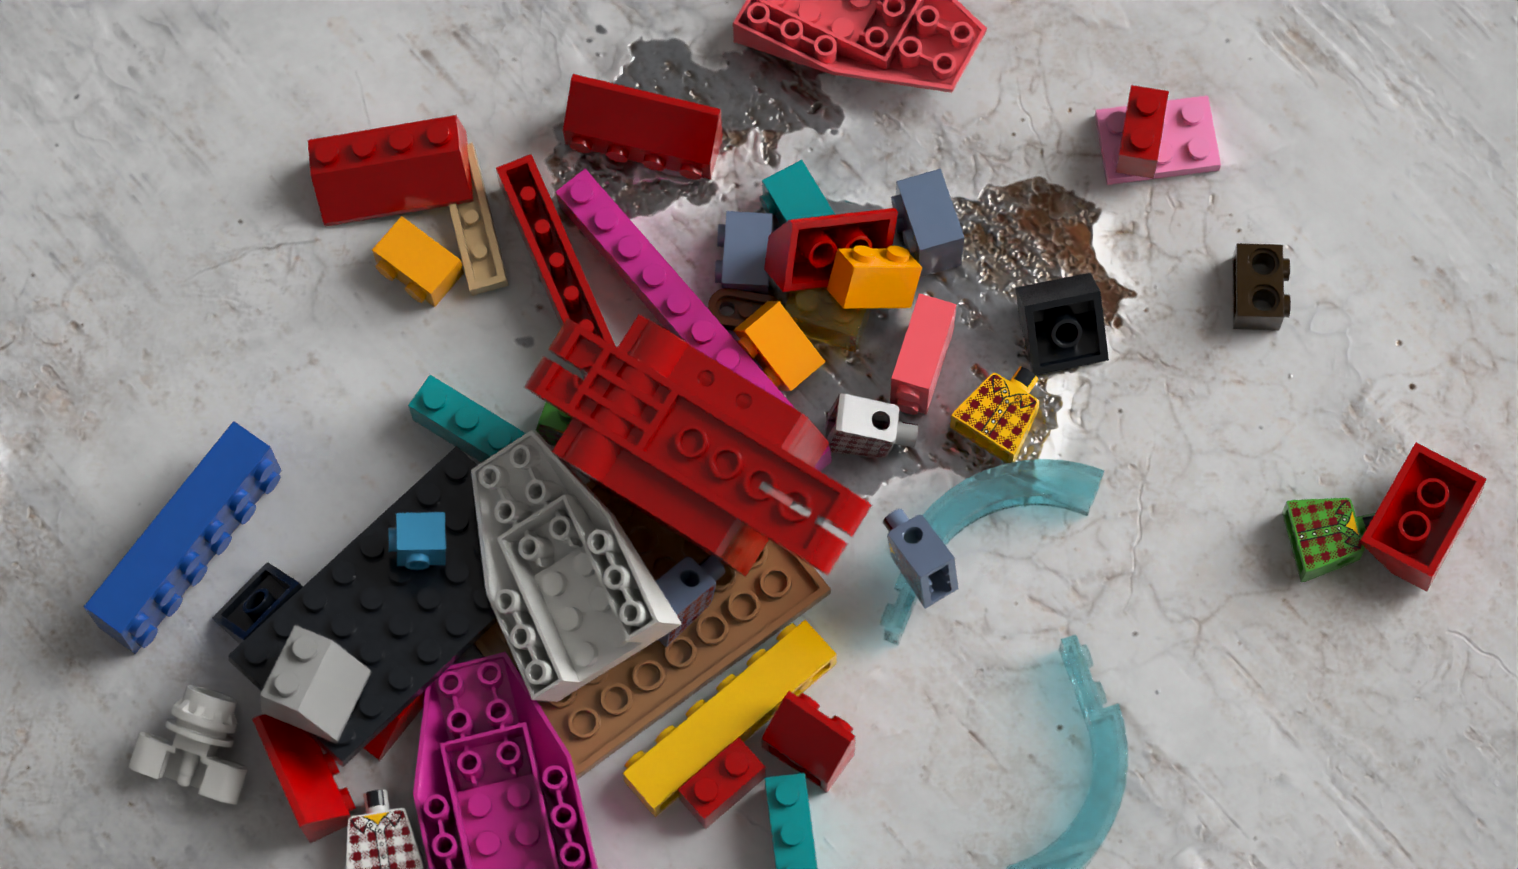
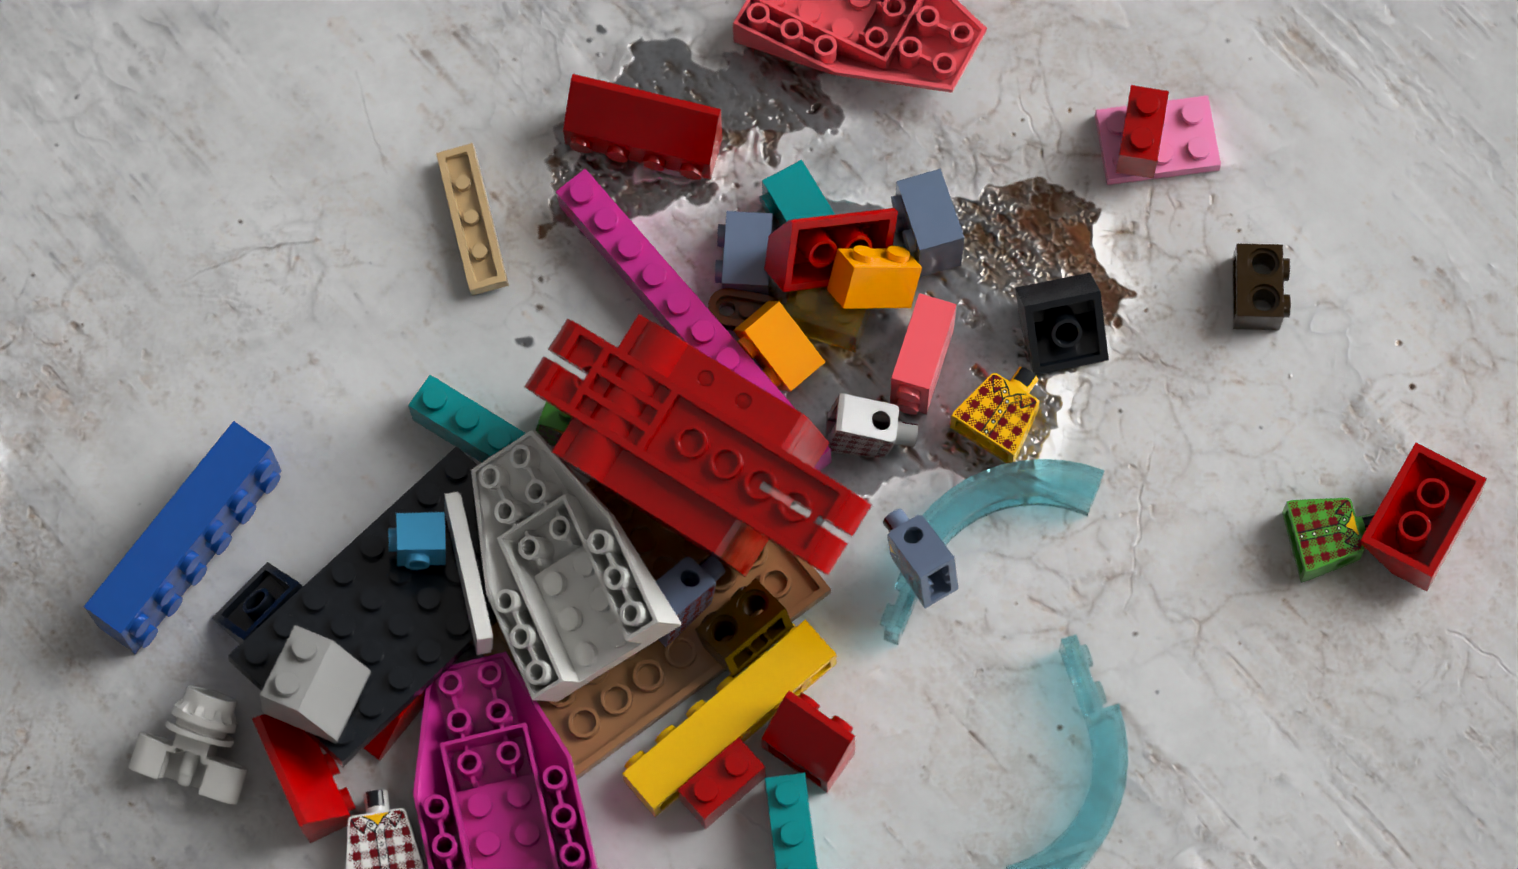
red slope [308,115,474,227] -> none
light orange brick [372,216,464,307] -> none
red brick [496,154,615,379] -> none
none -> white tile [445,492,493,655]
none -> dark brown brick [695,579,794,677]

